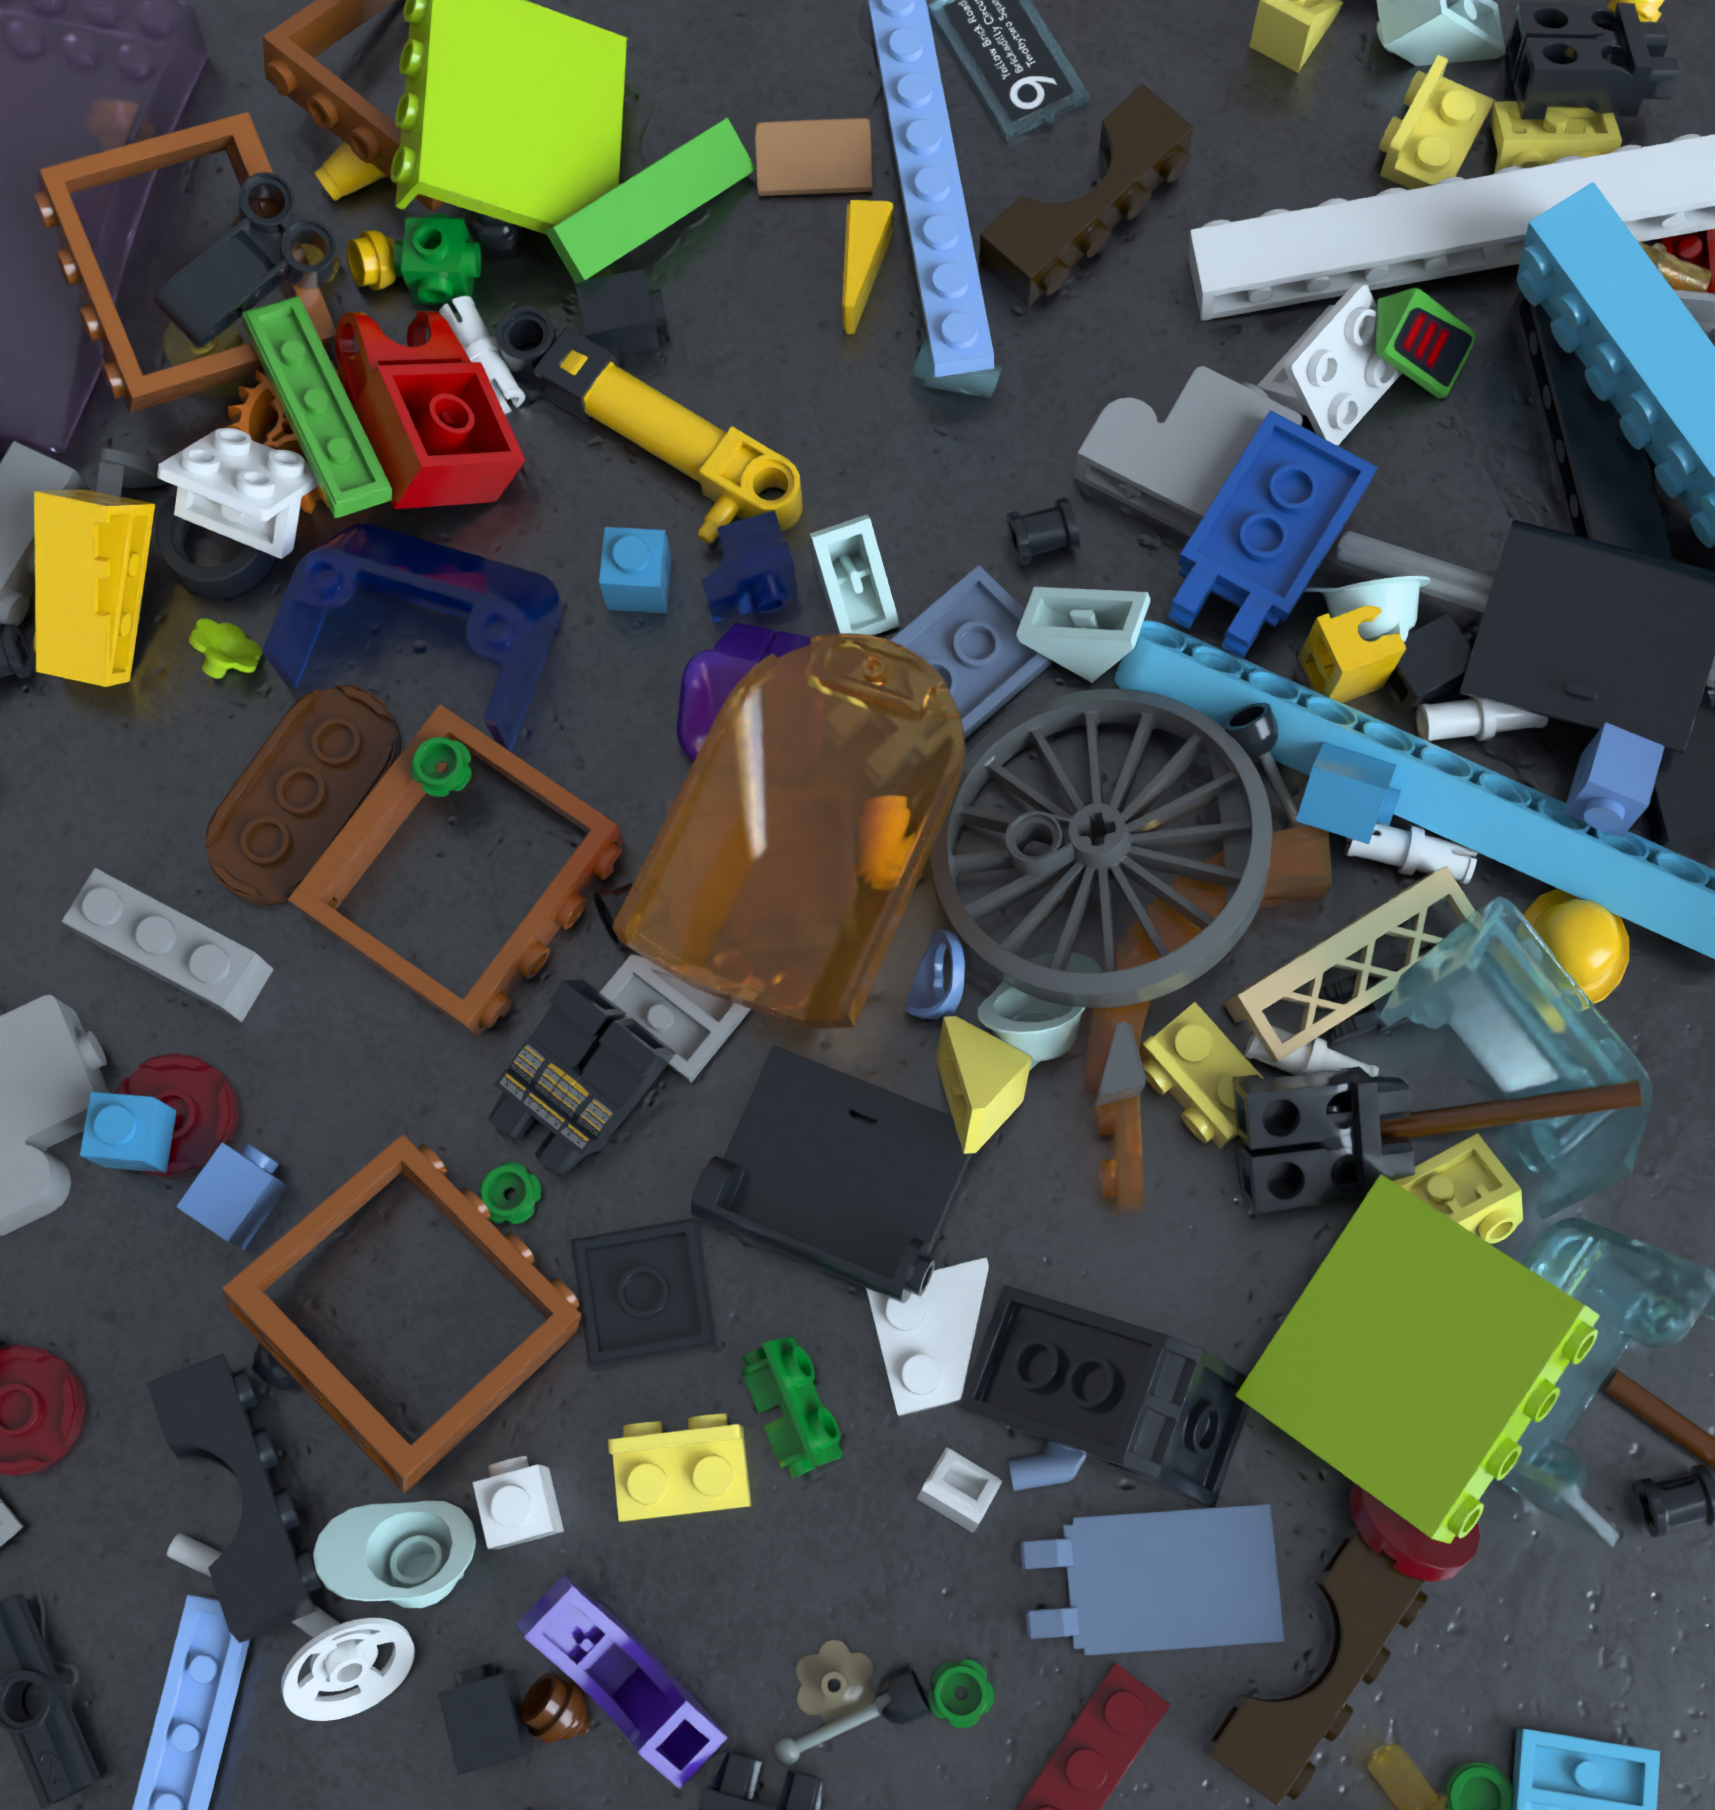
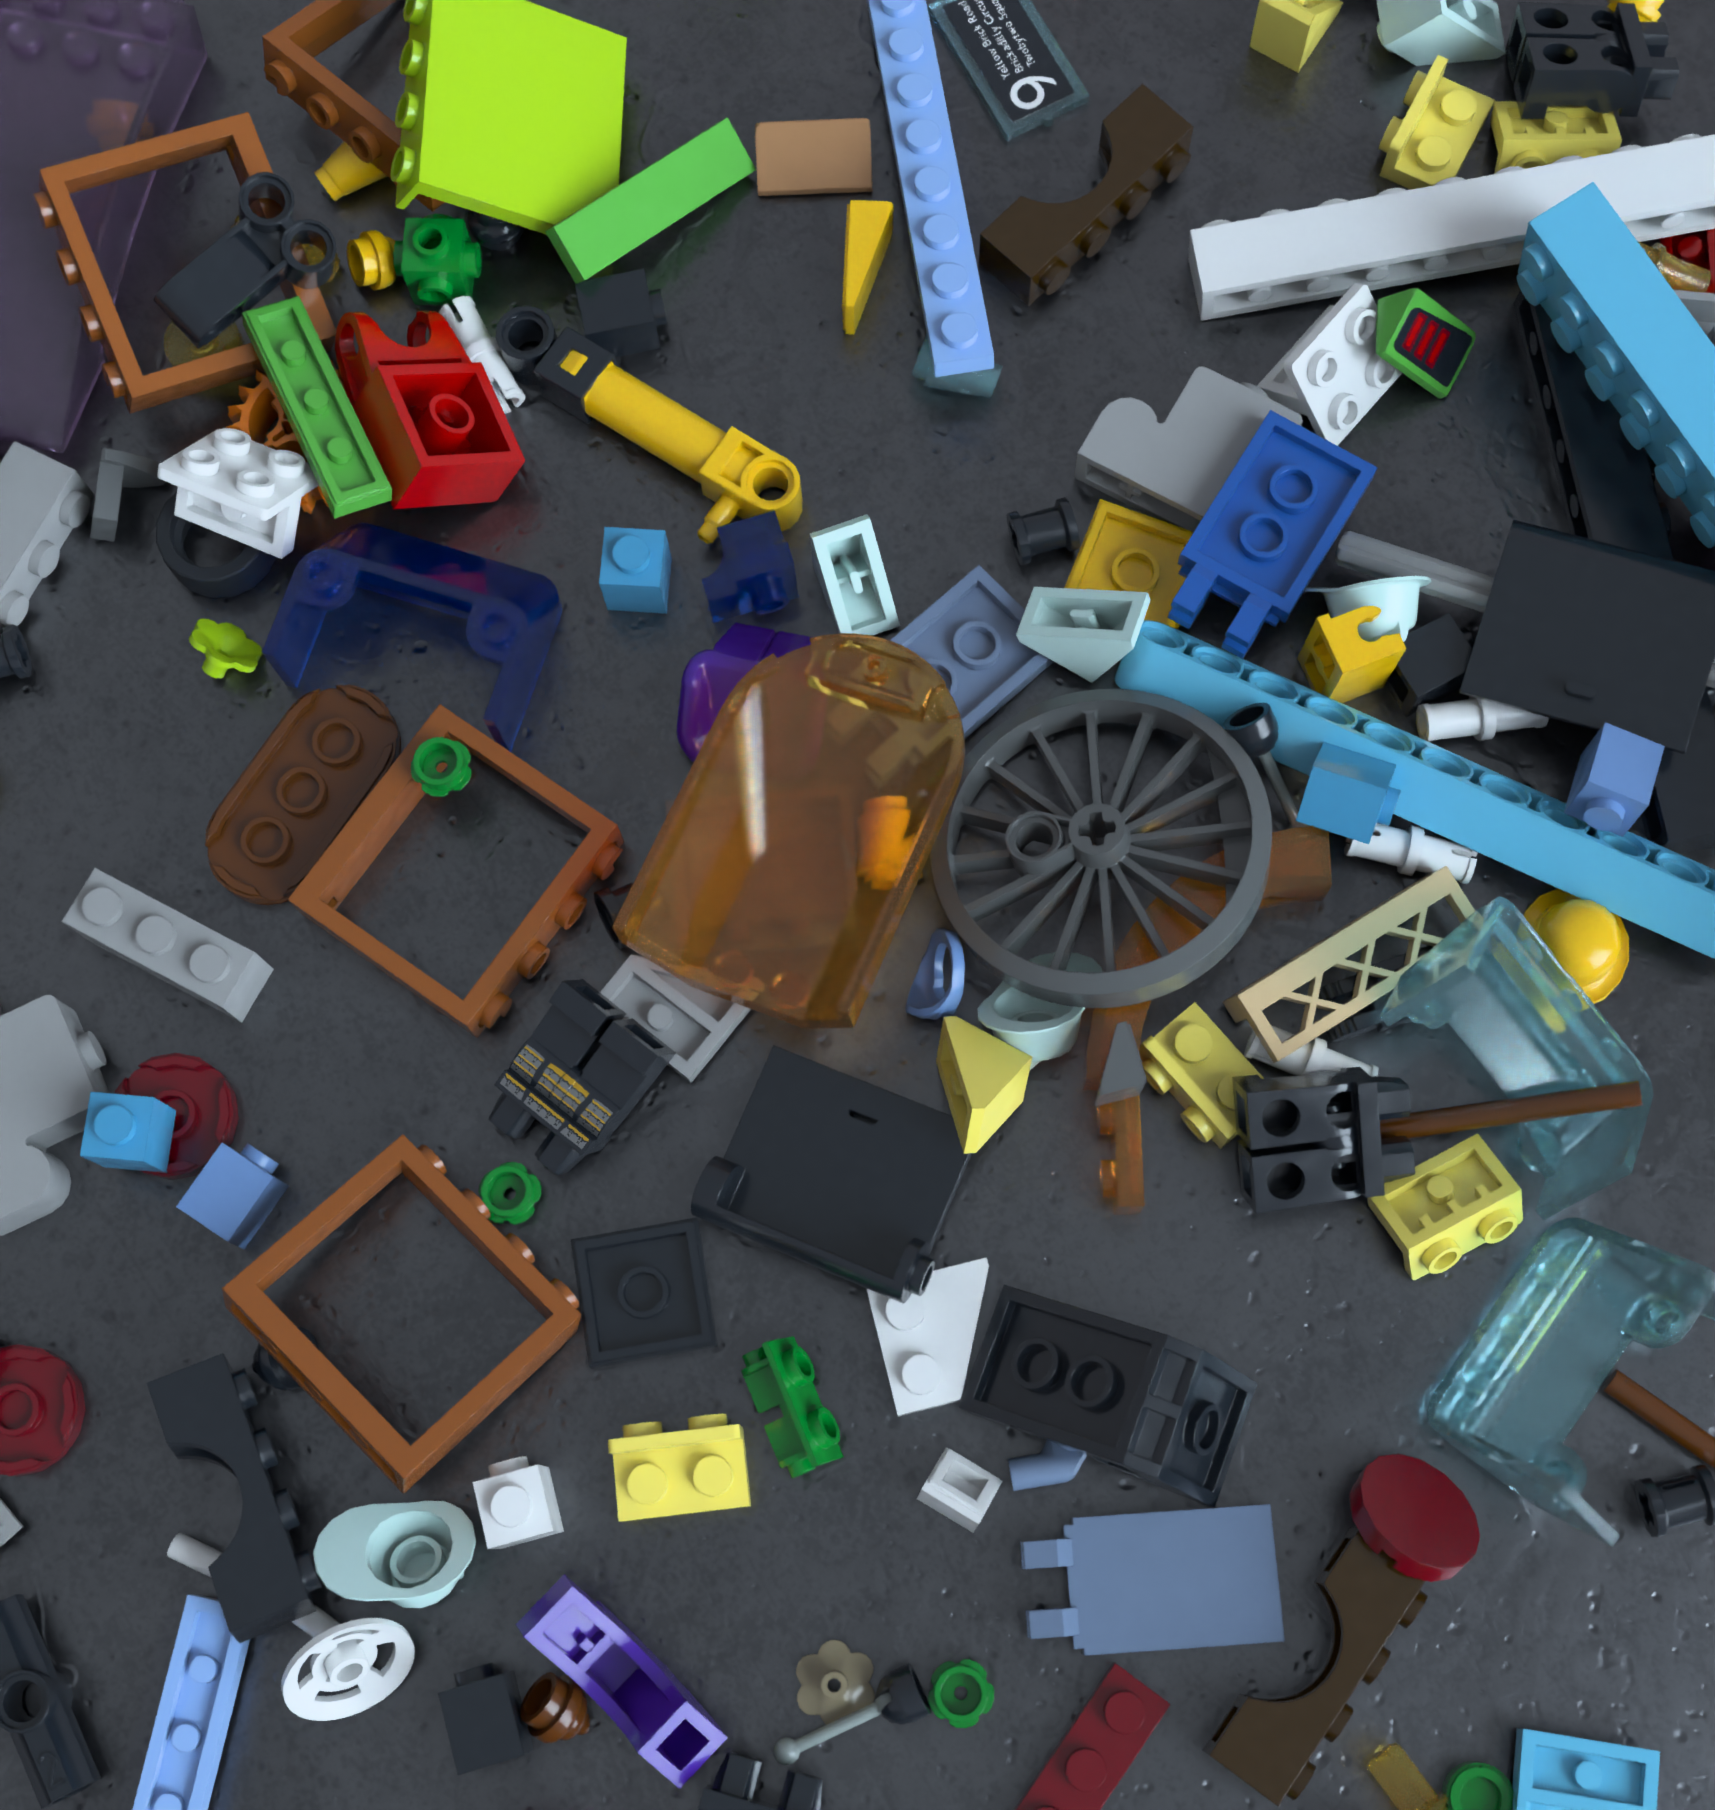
yellow wedge [33,489,155,687] -> none
lime panel [1235,1174,1600,1544] -> none
none -> yellow tile [1064,499,1194,630]

